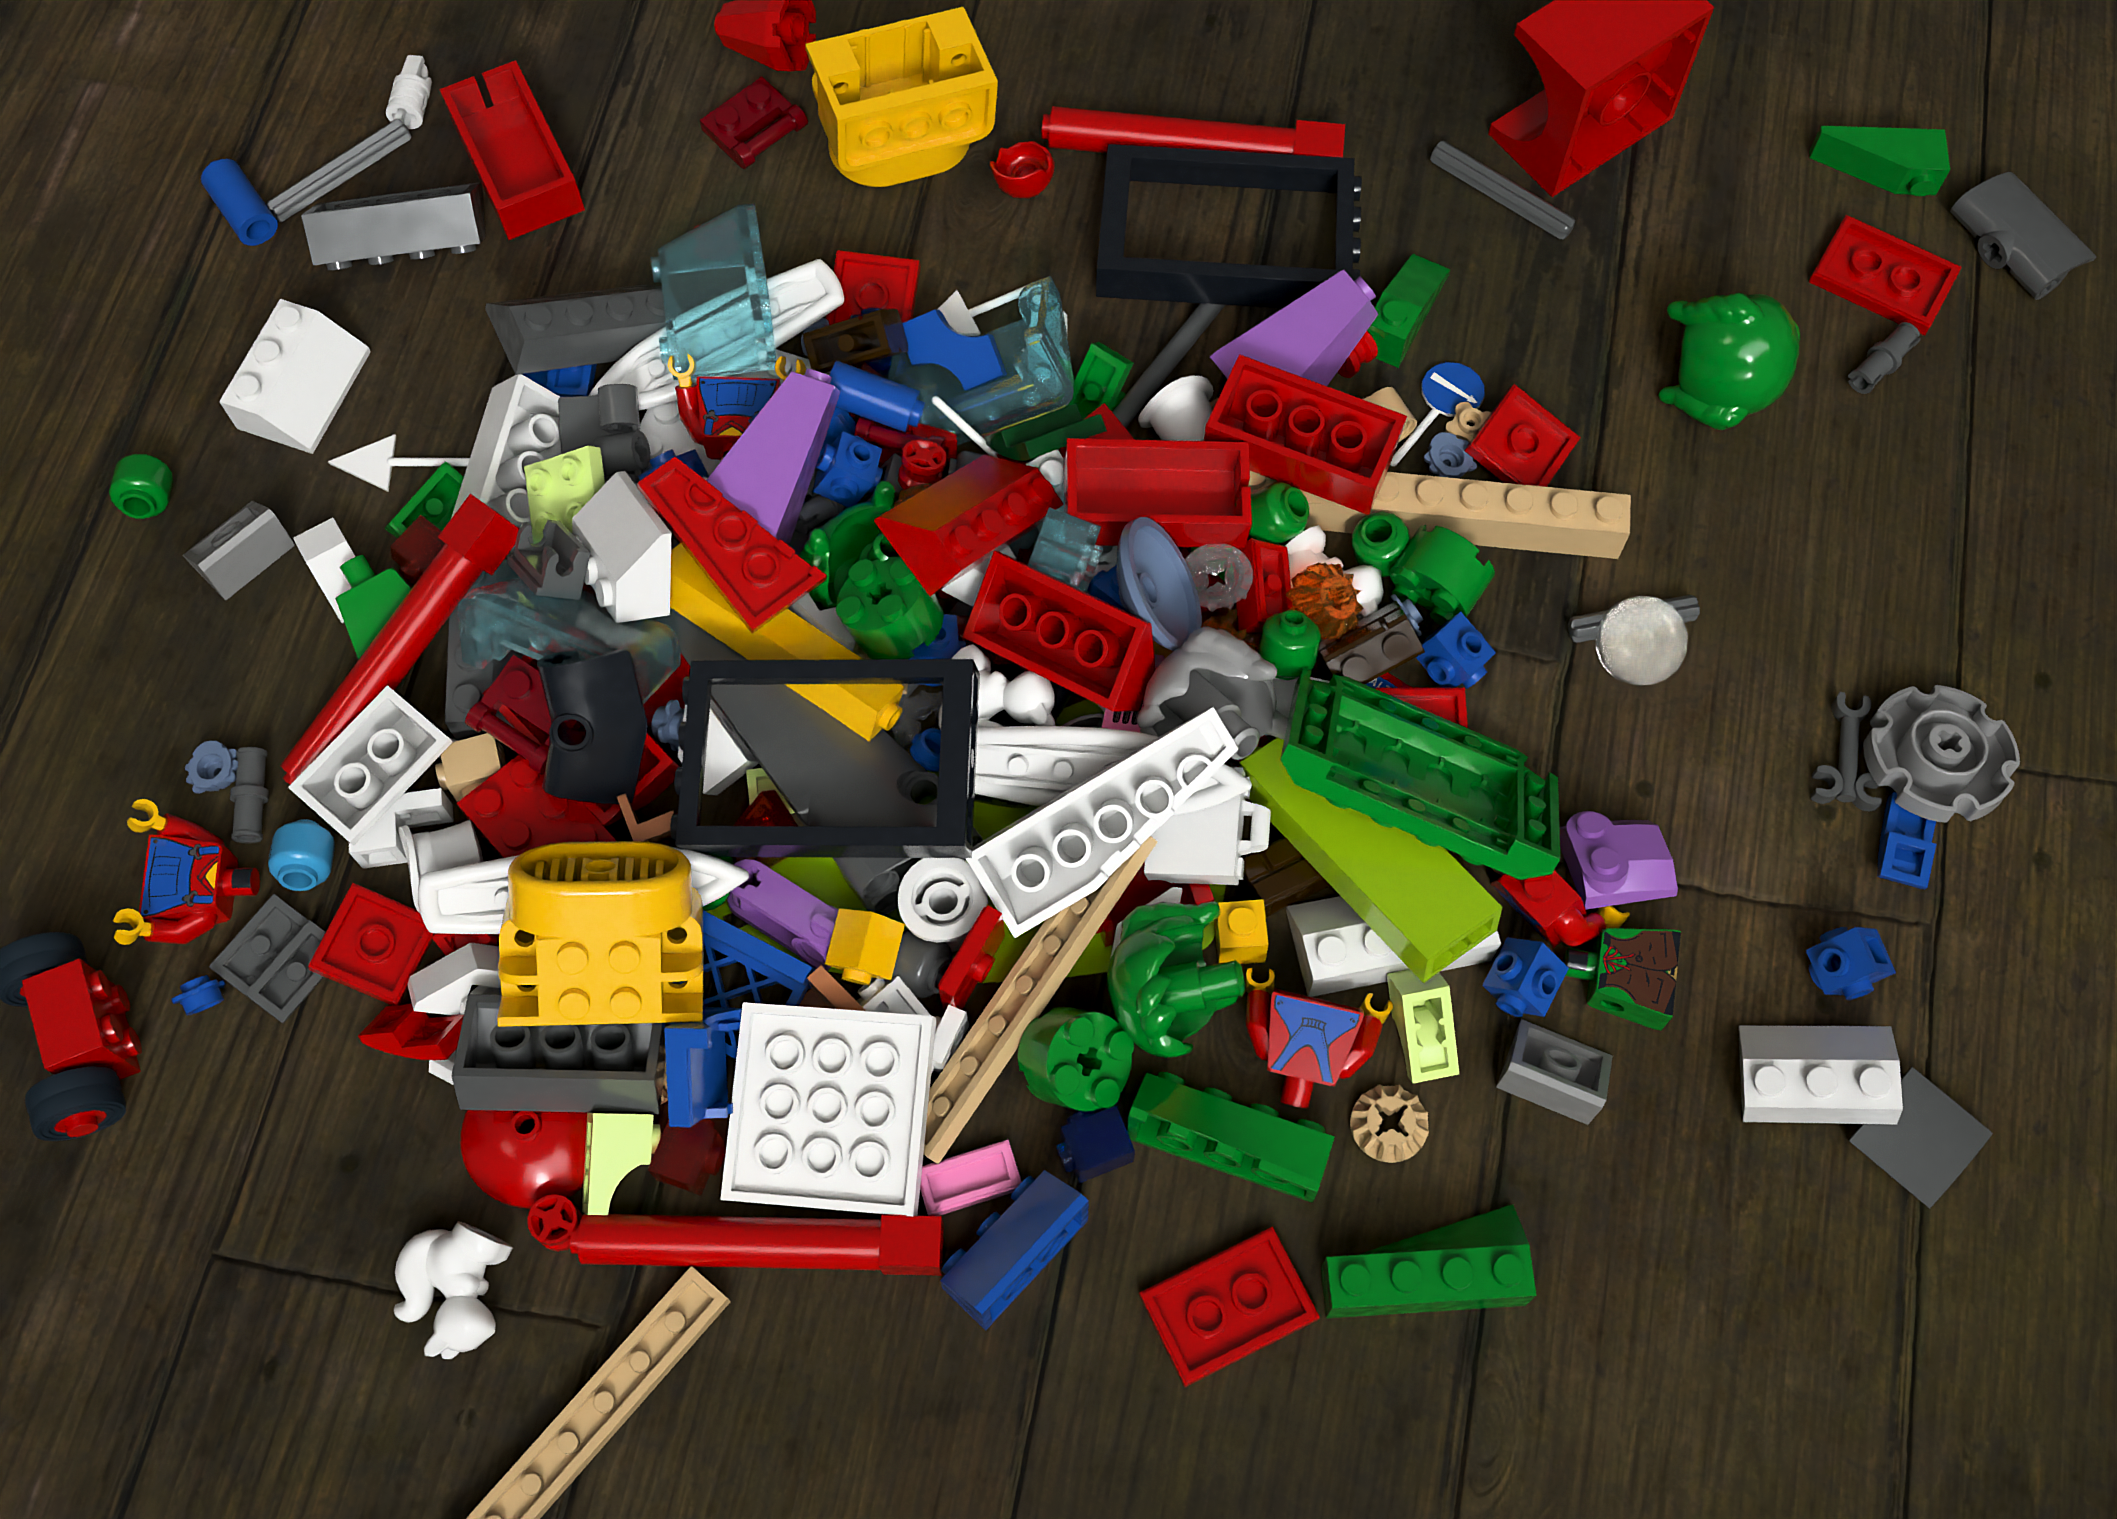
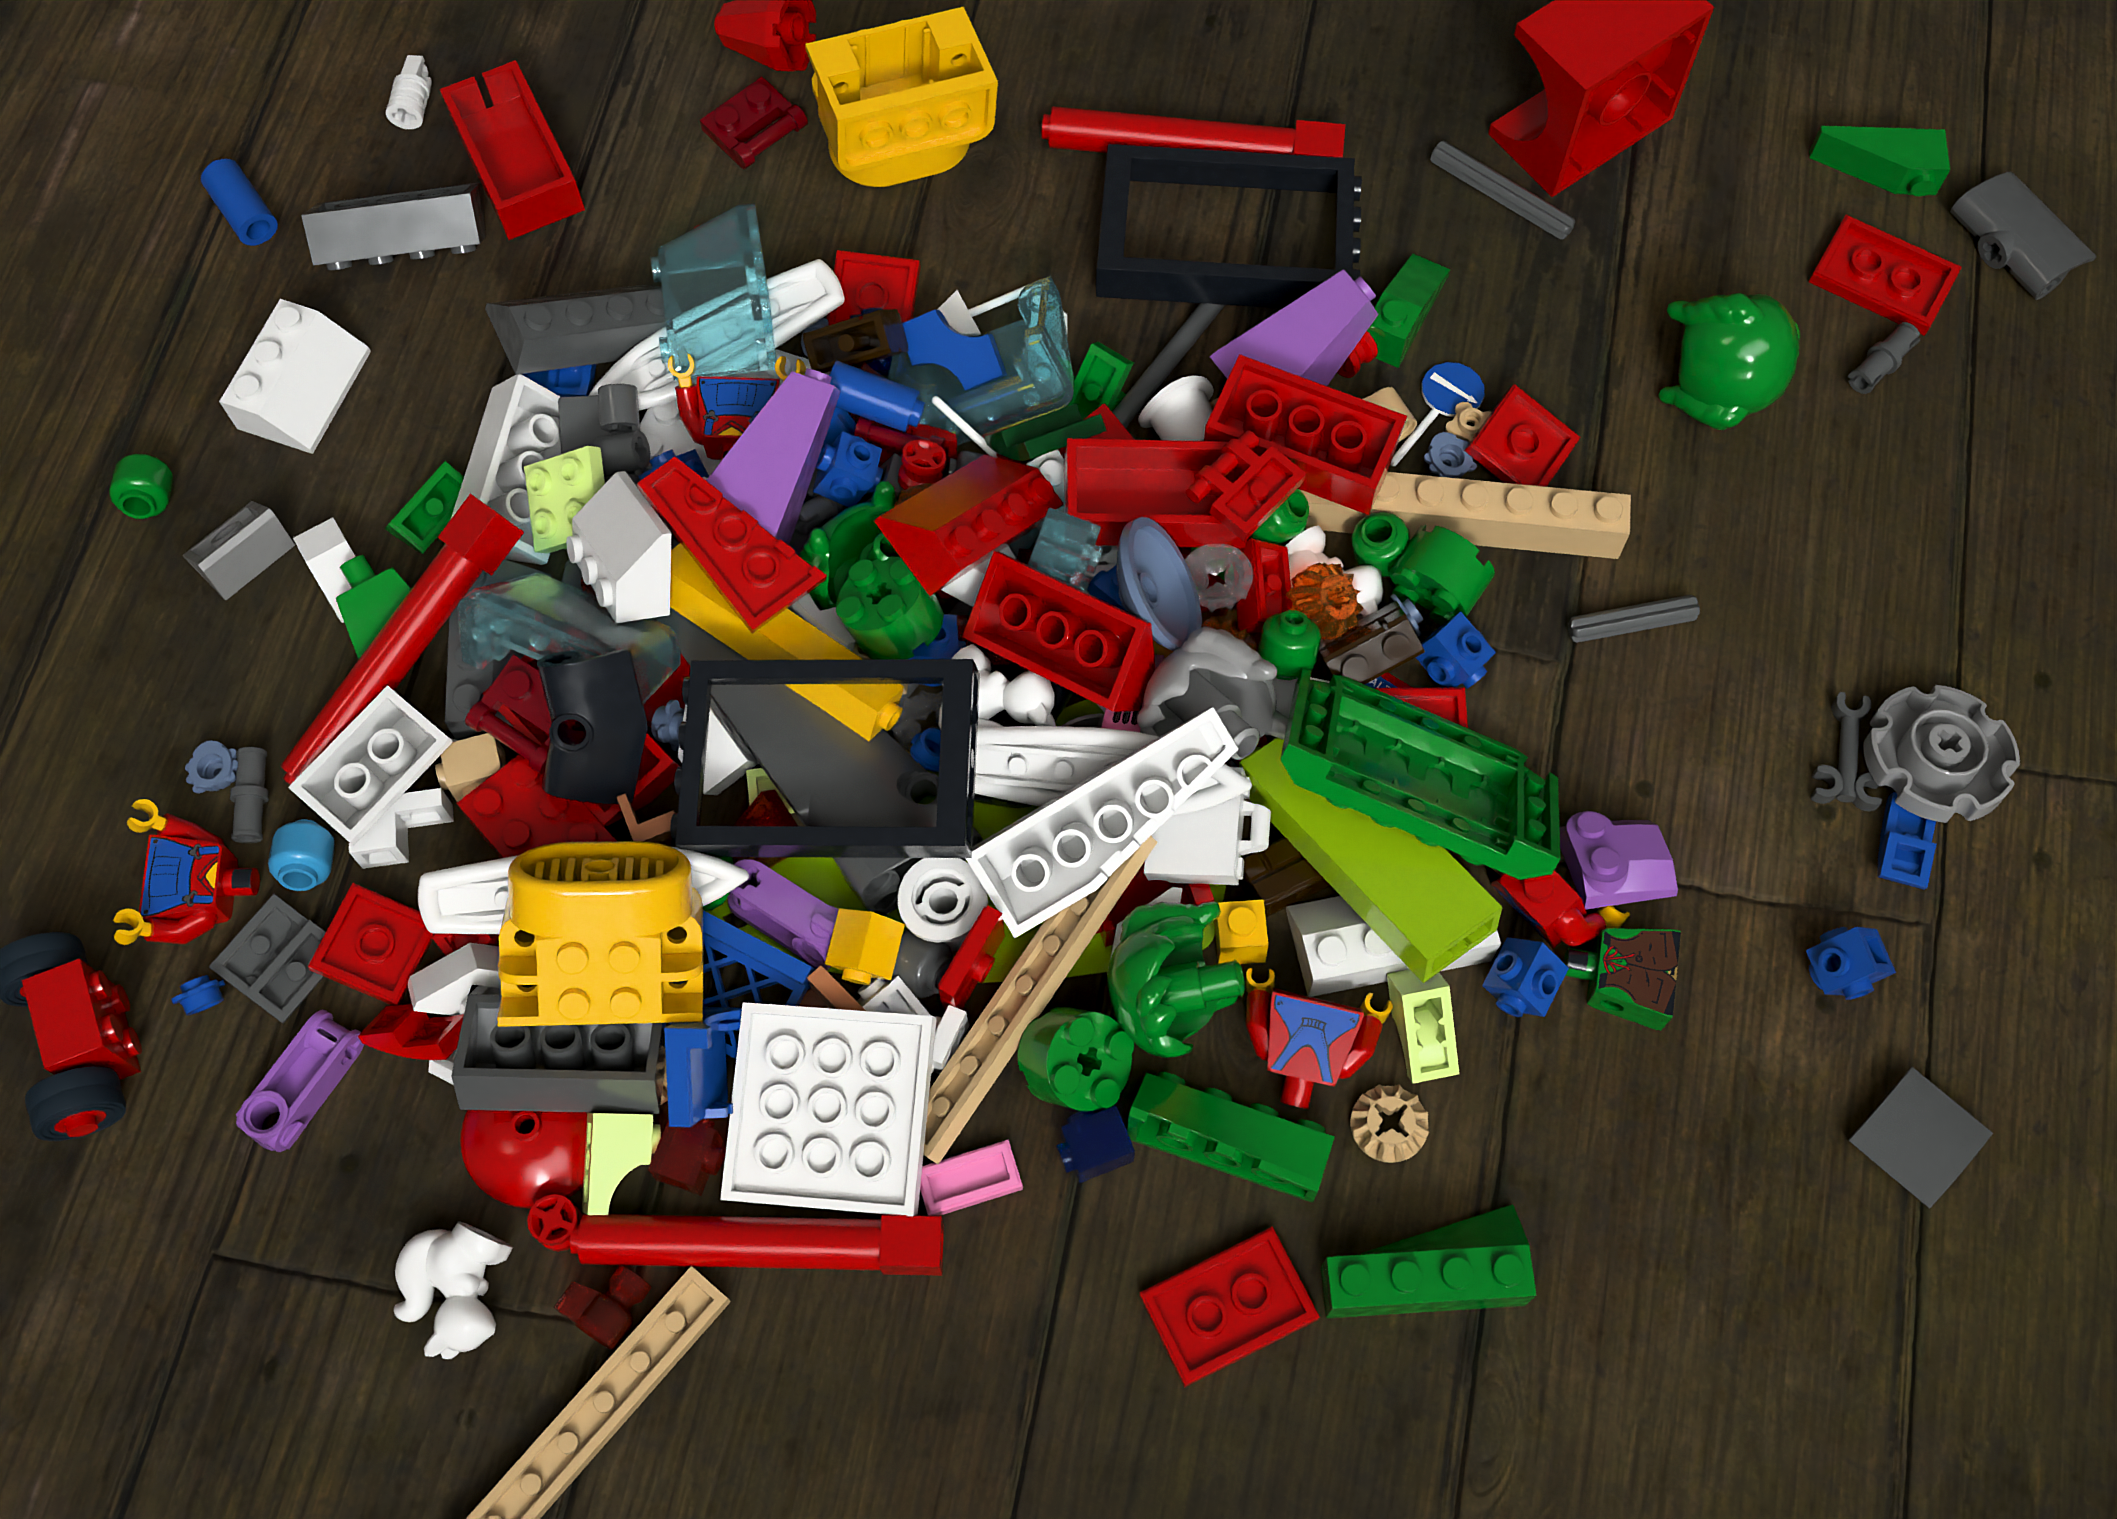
axle [266,119,411,222] -> none
white piece [328,434,470,492] -> none
clear red brick [391,514,445,585] -> none
white piece [399,820,484,913] -> none
dark grey hinge [507,520,590,600] -> none
blue slope [940,1170,1089,1331] -> none
red hair [990,141,1055,199] -> none
light grey slope [1496,1019,1613,1125] -> none
clear tile [1595,596,1688,686] -> none
white slope [1739,1026,1903,1124] -> none
none -> medium lavender piece [236,1009,364,1152]
none -> clear red piece [553,1265,652,1351]
none -> red plate [1186,430,1307,542]

